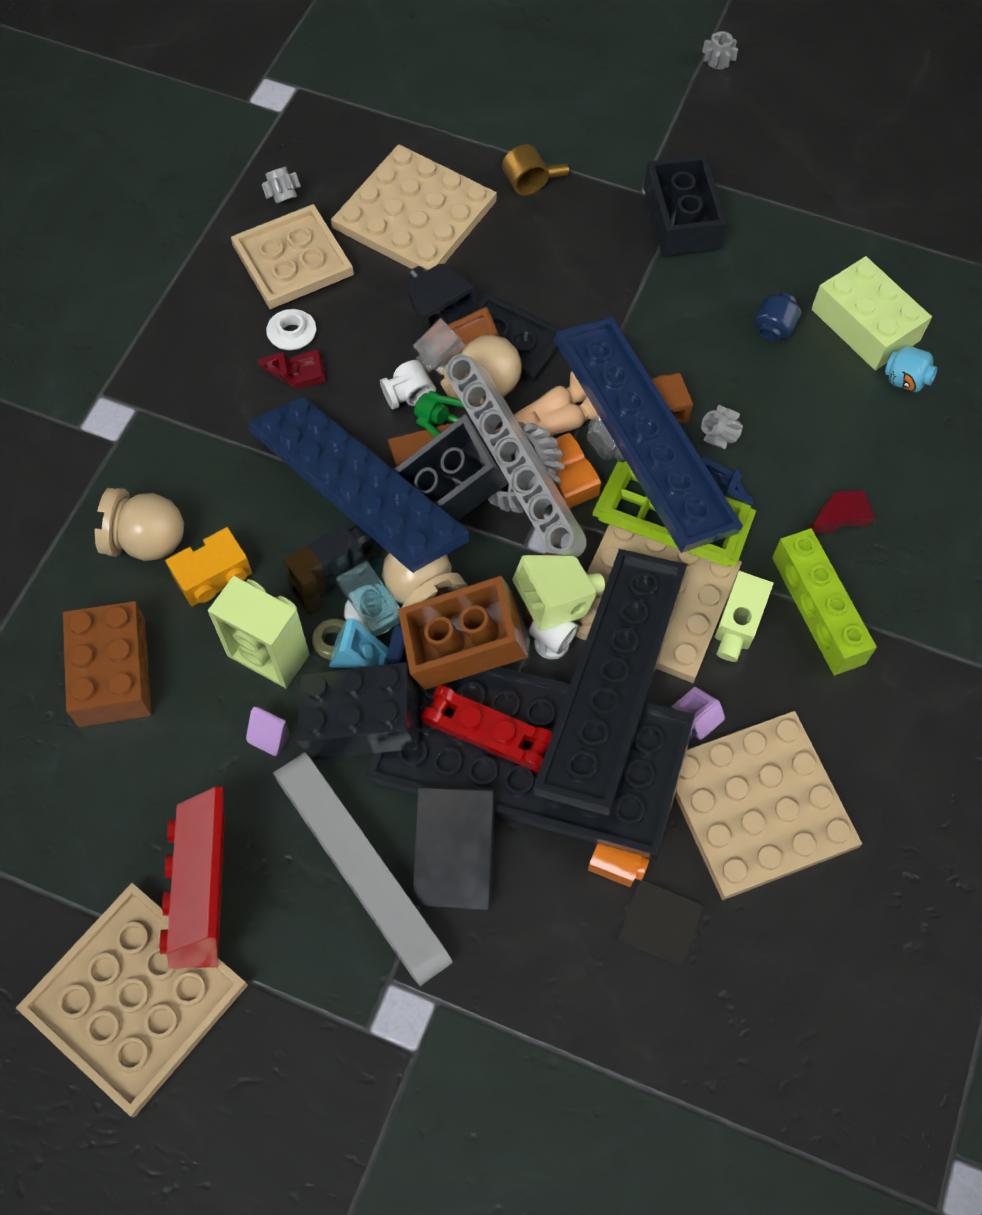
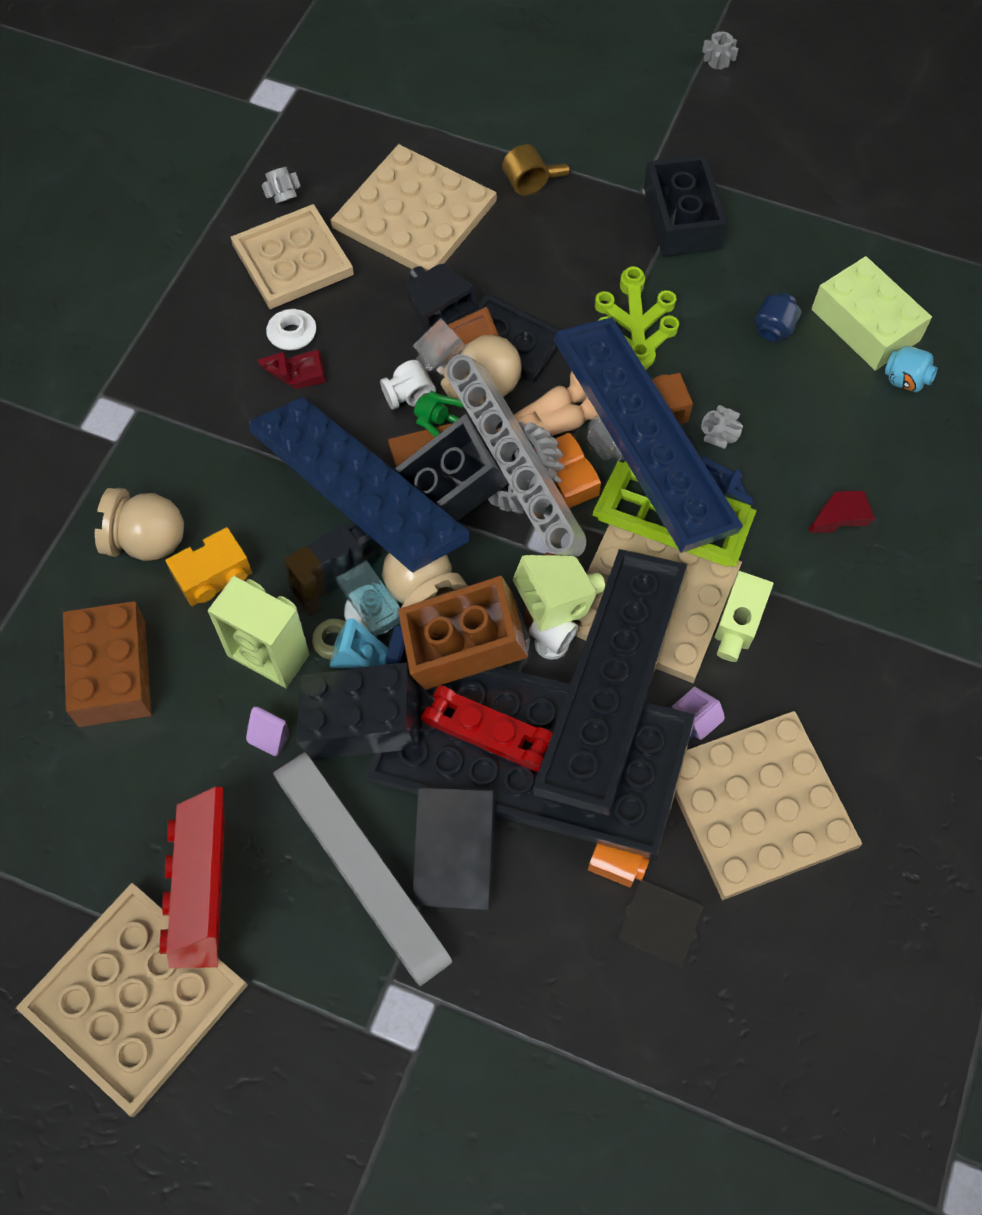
lime brick [772,528,877,676] -> none
none -> lime plant [595,266,679,370]

